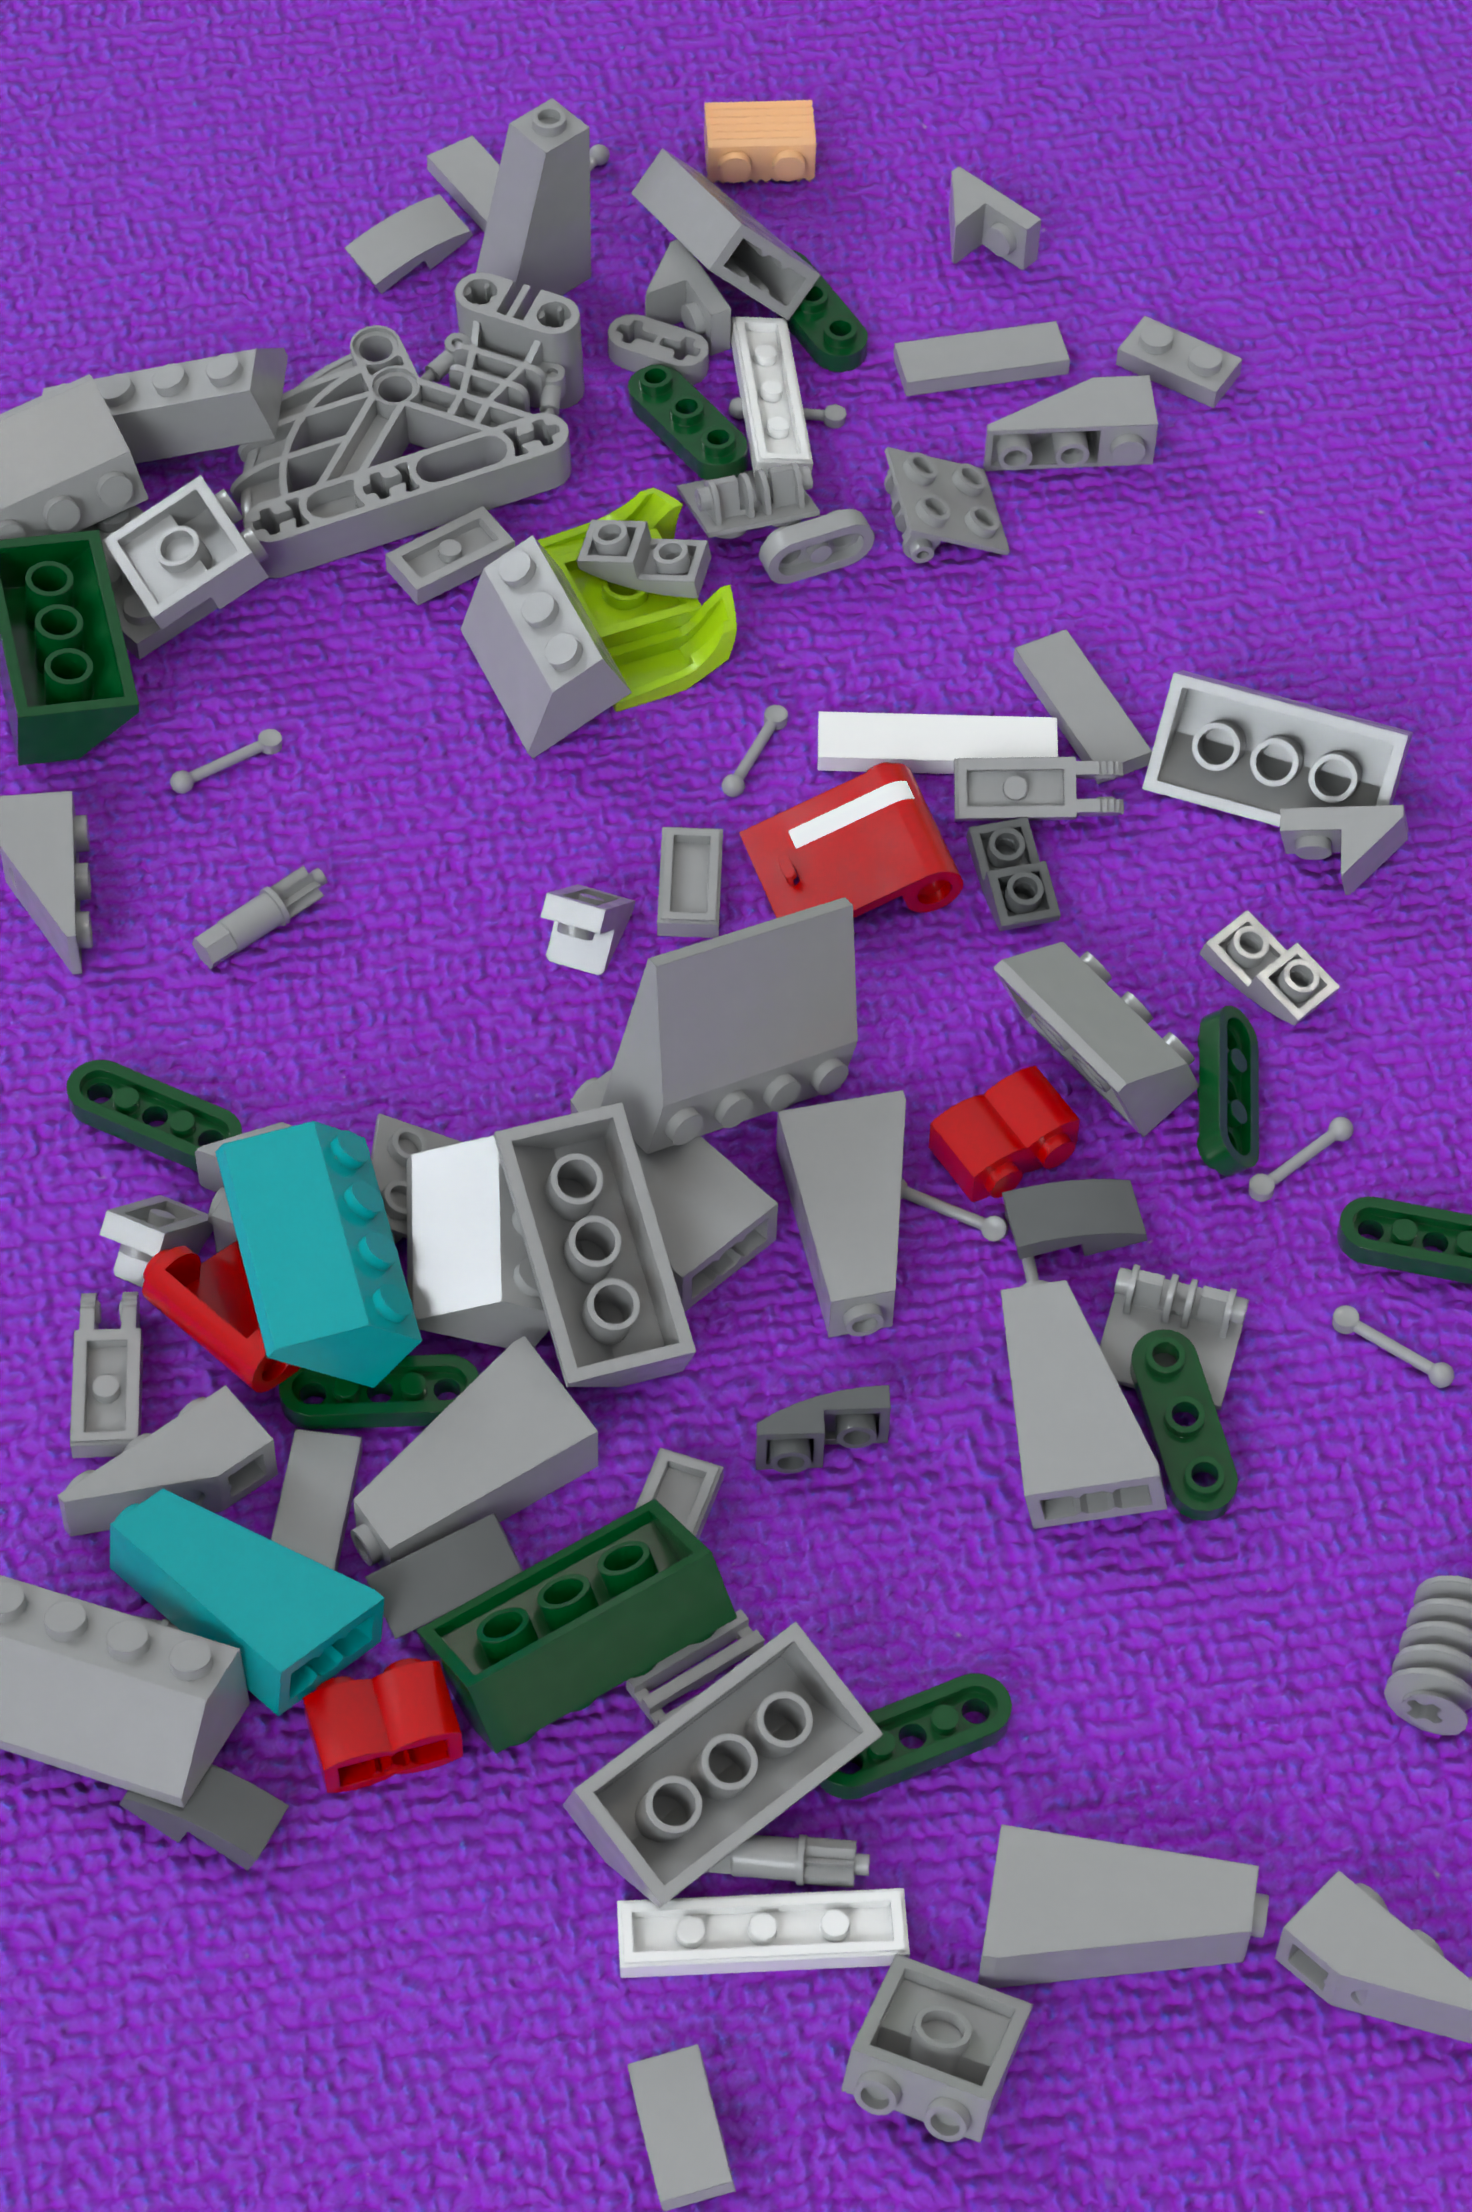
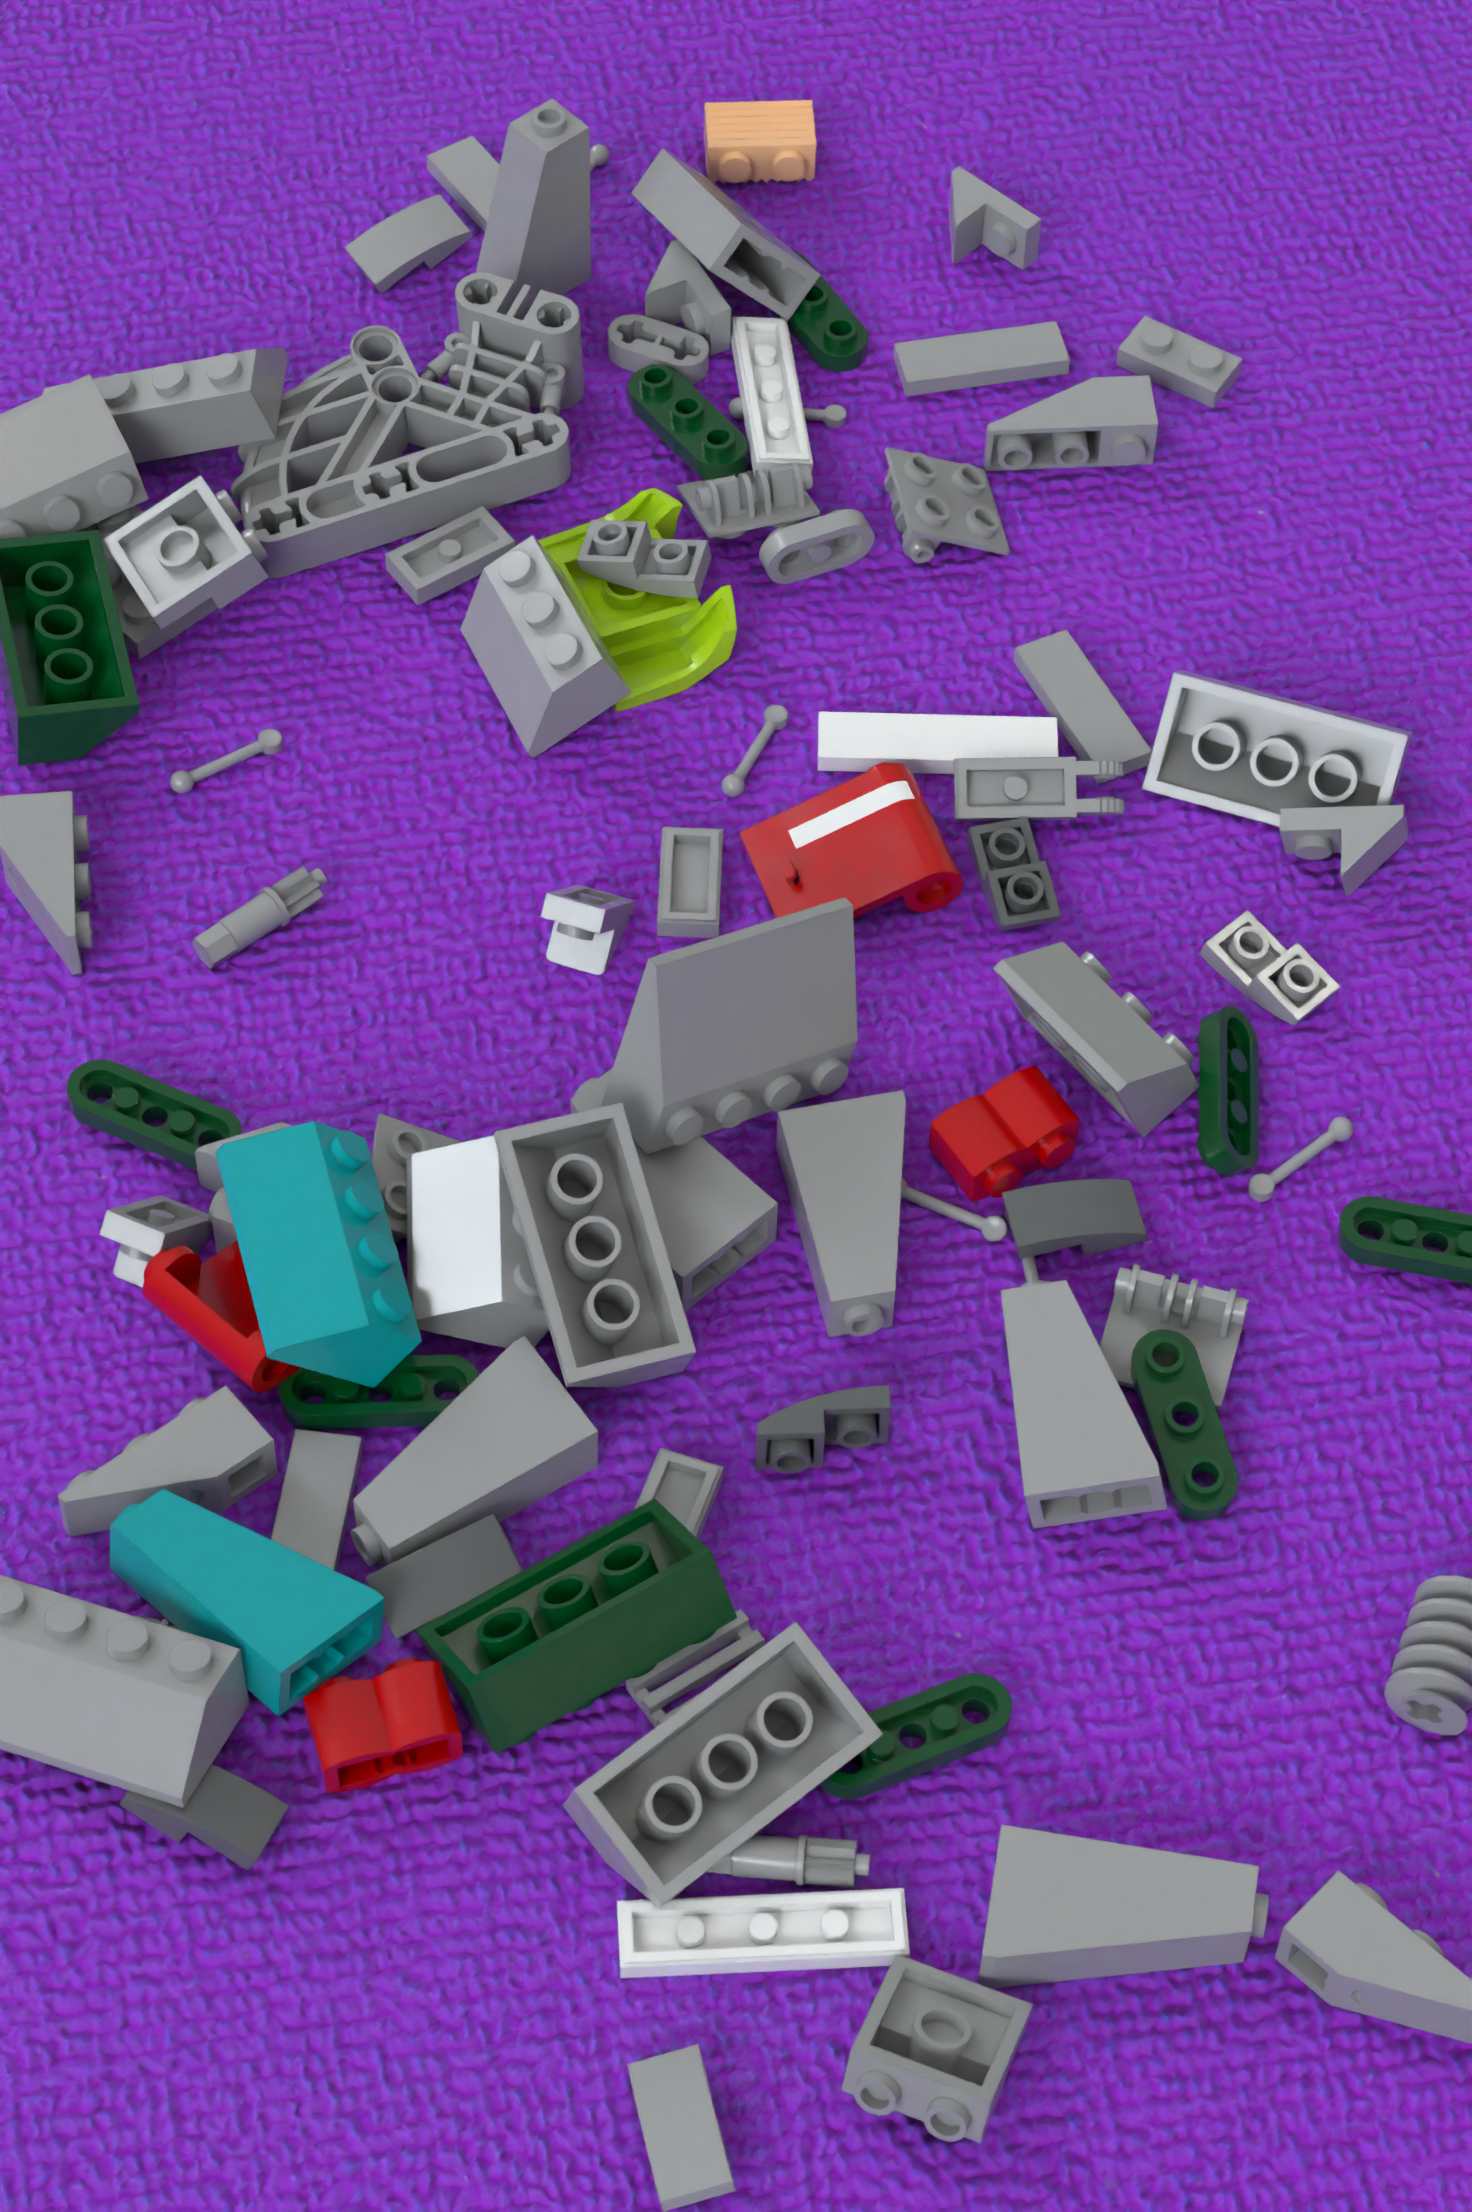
light grey hinge [70,1291,143,1458] -> none
light grey hinge [1332,1305,1455,1388] -> none

